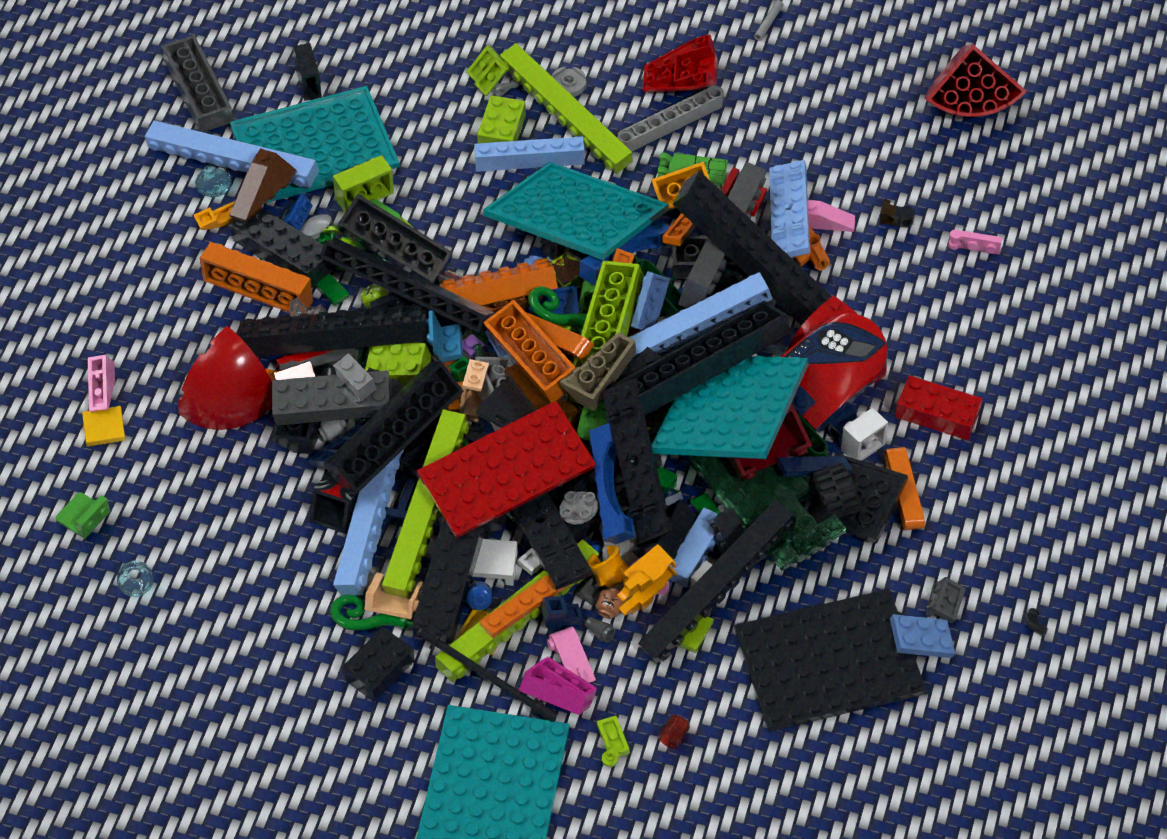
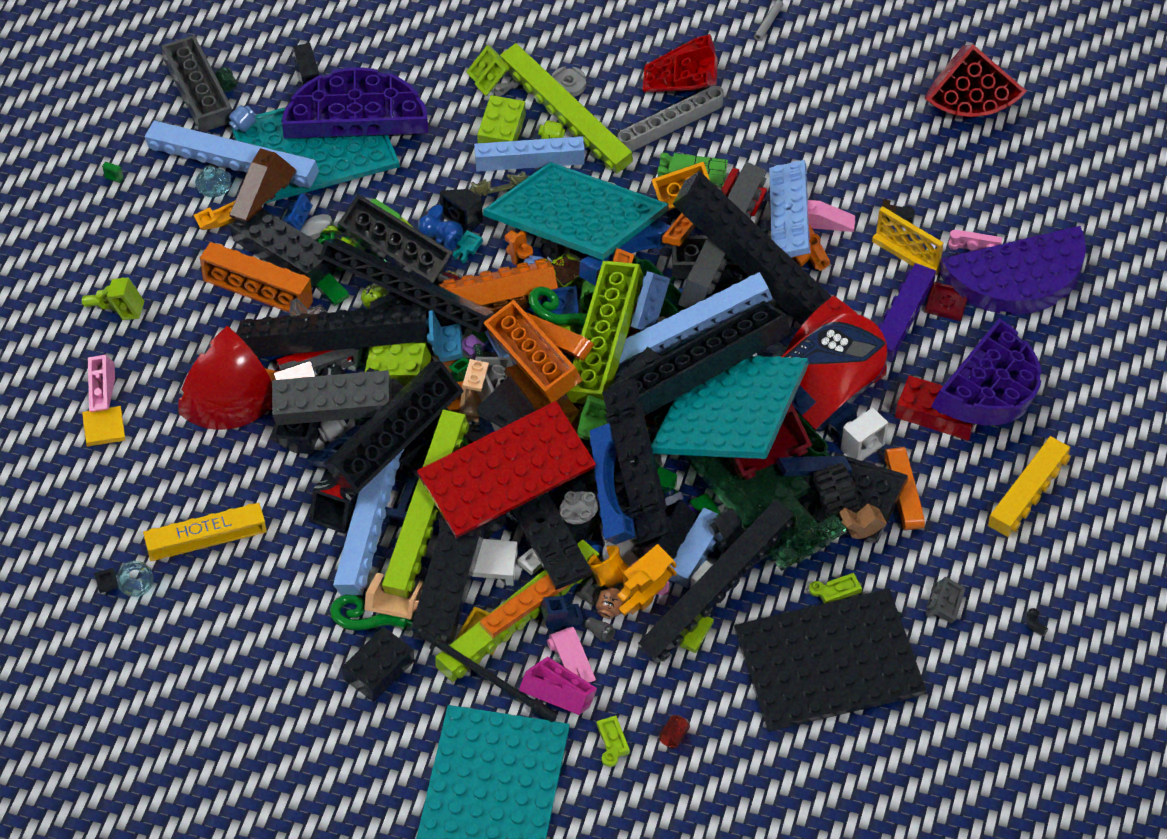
bright green bracket [56,492,110,539] -> none
lime brick [333,155,394,213] -> none
light grey brick [333,353,377,401] -> none
blue head [466,581,493,610] -> none
dark tan wedge [560,332,636,411] -> none
medium blue plate [890,614,955,658] -> none
none -> lime brick [82,278,145,320]
none -> black plate [94,568,119,593]
none -> green tile [102,161,124,183]
none -> yellow brick [143,503,267,562]
none -> clear green wheel [215,67,237,92]
none -> medium blue head [229,105,256,132]
none -> dark purple brick [282,67,428,138]
none -> blue animal [418,204,463,251]
none -> black slope [440,189,483,232]
none -> teal plate [452,230,483,264]
none -> olive piece [470,171,528,197]
none -> orange hips [505,230,533,265]
none -> lime head [538,120,565,139]
none -> lime hinge [809,573,862,604]
none -> medium nougat brick [839,504,887,539]
none -> yellow fence [872,206,944,274]
none -> dark purple brick [878,263,936,363]
none -> dark red tile [924,282,967,321]
none -> dark purple brick [931,318,1042,426]
none -> dark purple brick [939,226,1086,315]
none -> yellow brick [988,436,1071,537]

